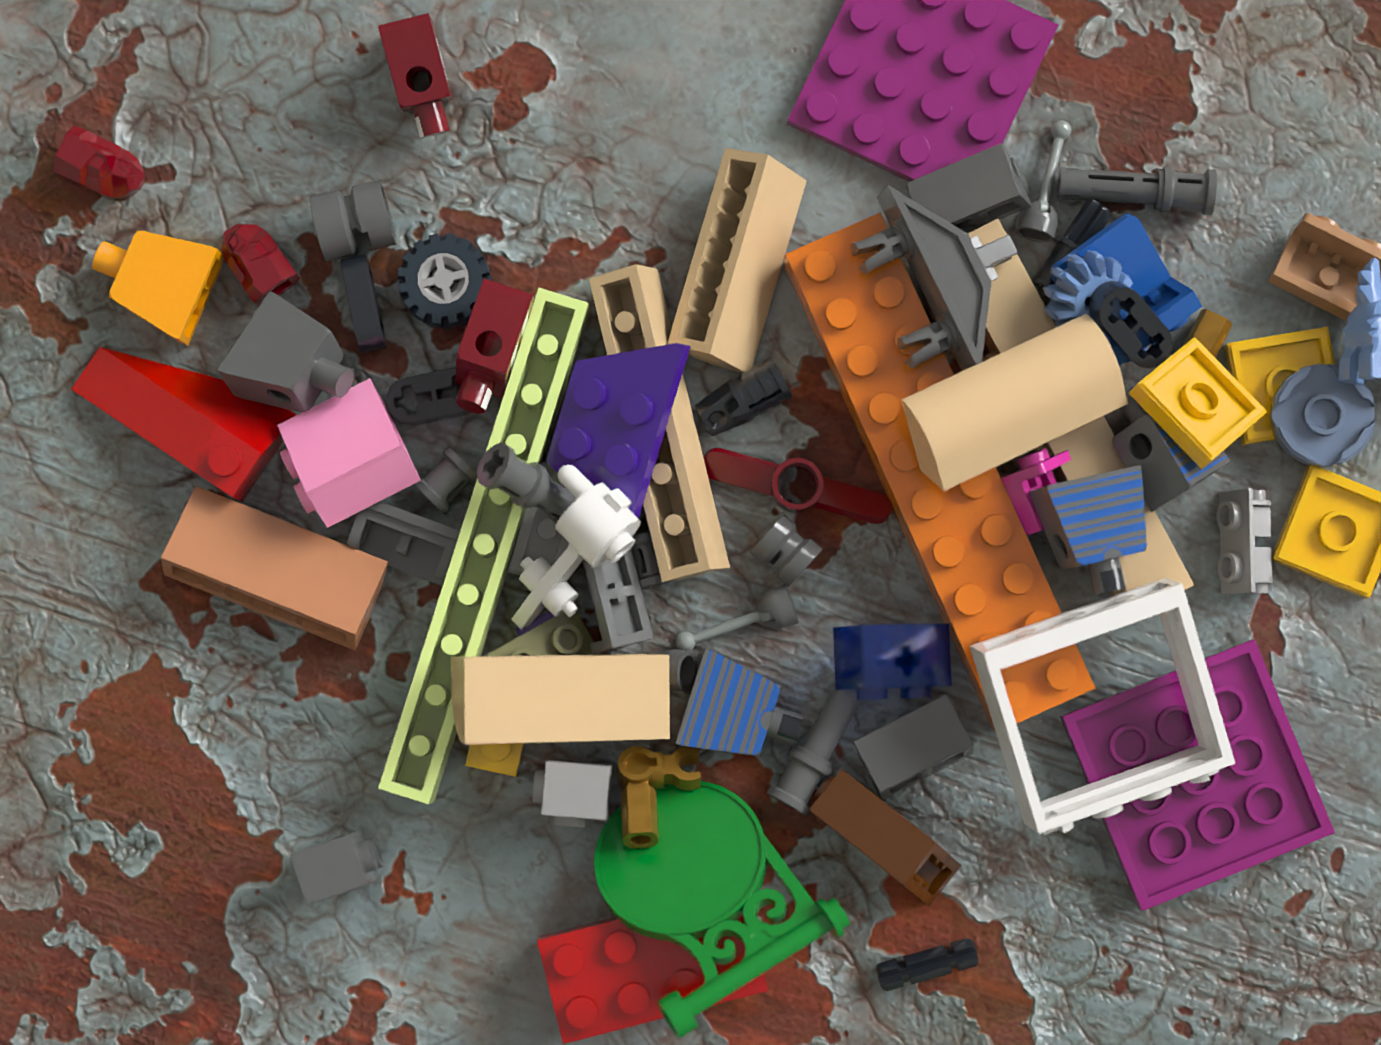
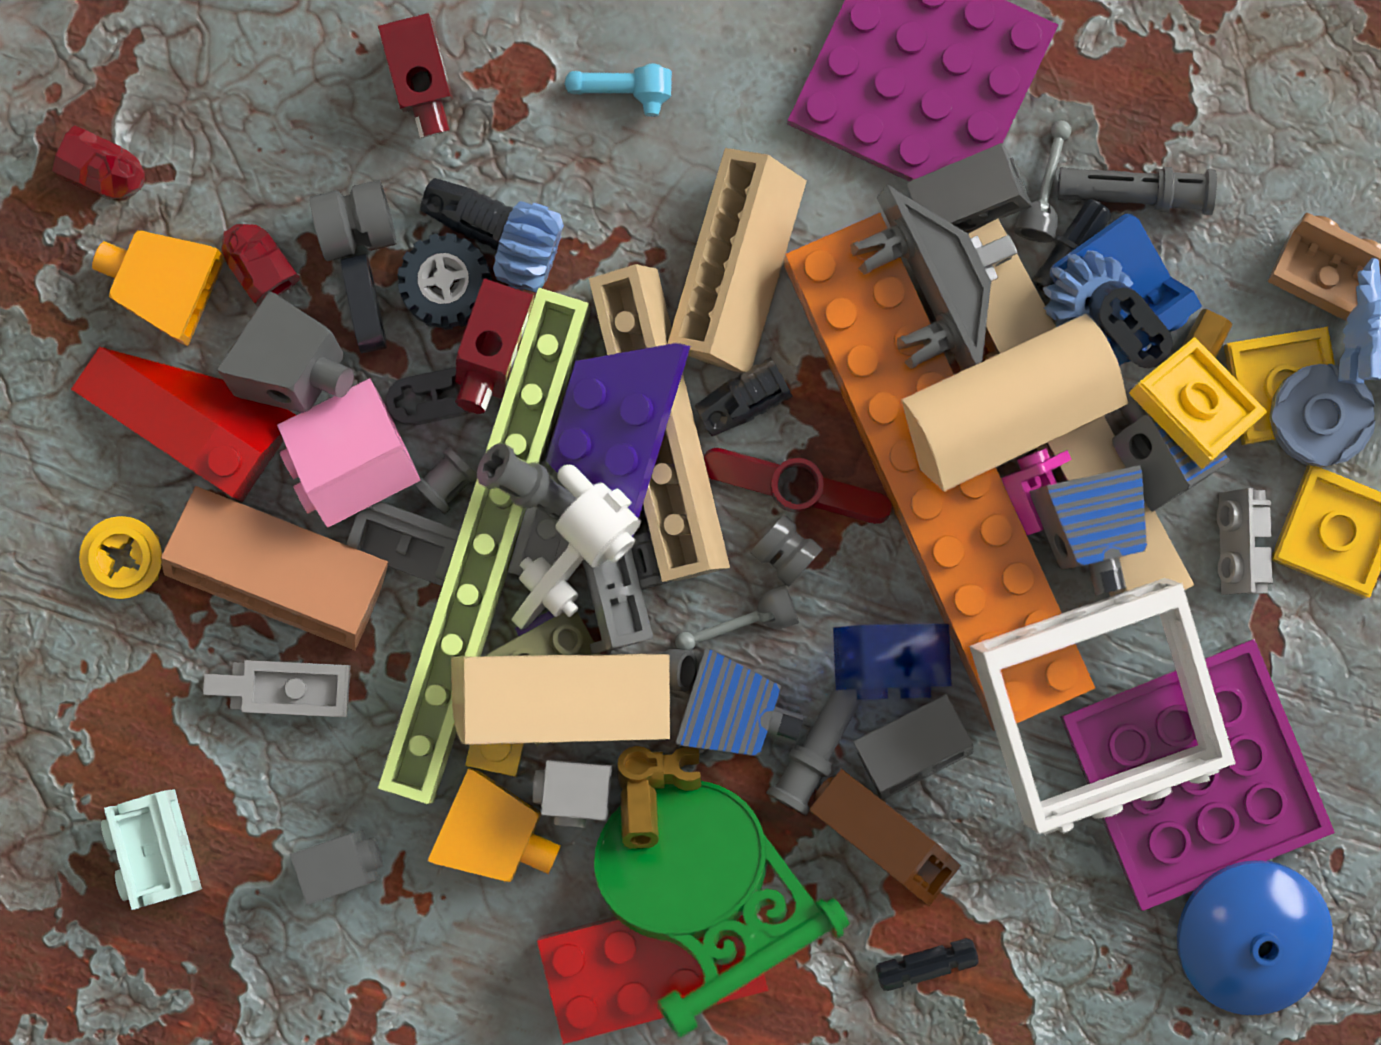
none -> yellow gear [79,516,162,599]
none -> light aqua hinge [101,789,202,910]
none -> light grey hinge [203,660,351,717]
none -> black hinge [420,178,513,250]
none -> light orange torso [427,768,561,882]
none -> medium blue gear [493,201,563,292]
none -> medium azure piece [564,64,672,116]
none -> blue dish [1177,860,1333,1015]

